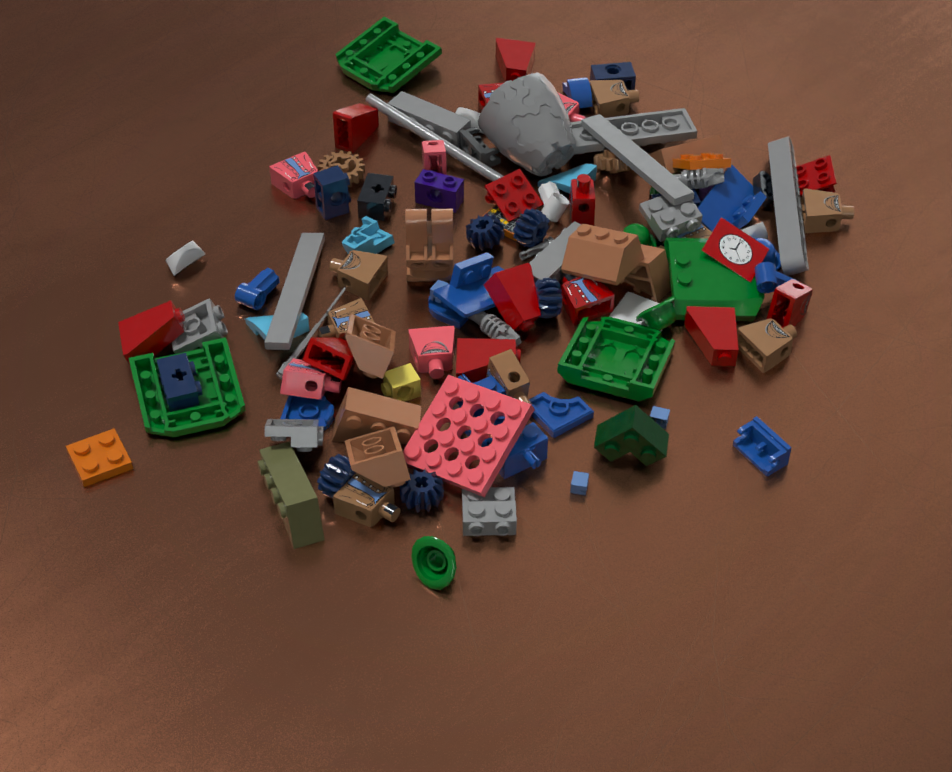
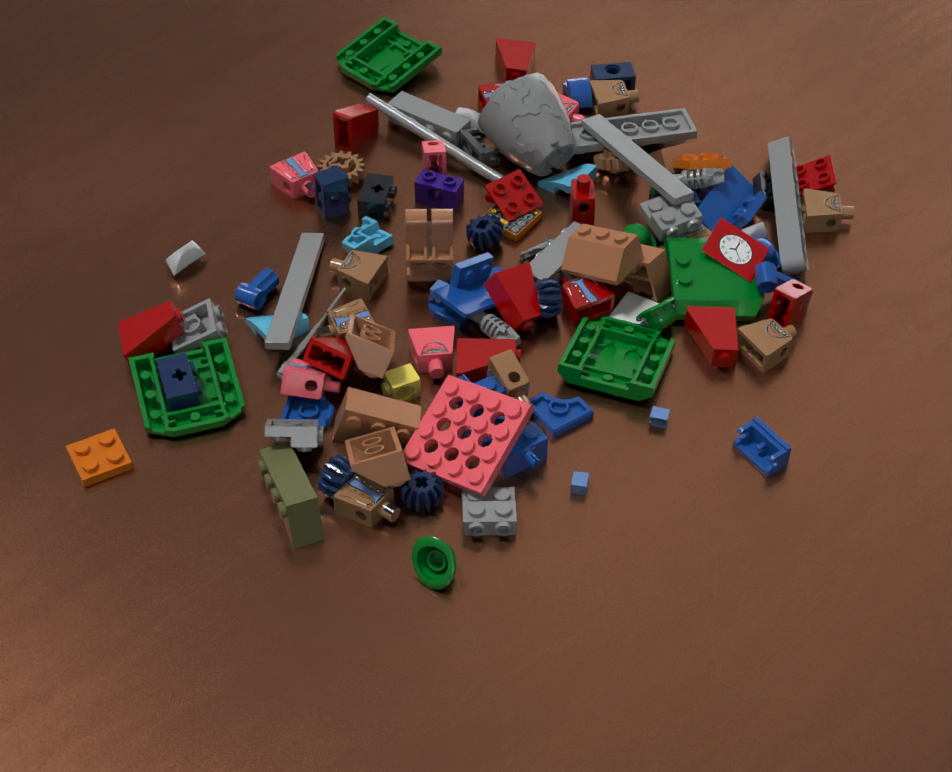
dark blue gear [513,209,550,248] -> none
white piece [538,181,570,222] -> none
dark green brick [594,405,669,466] -> none

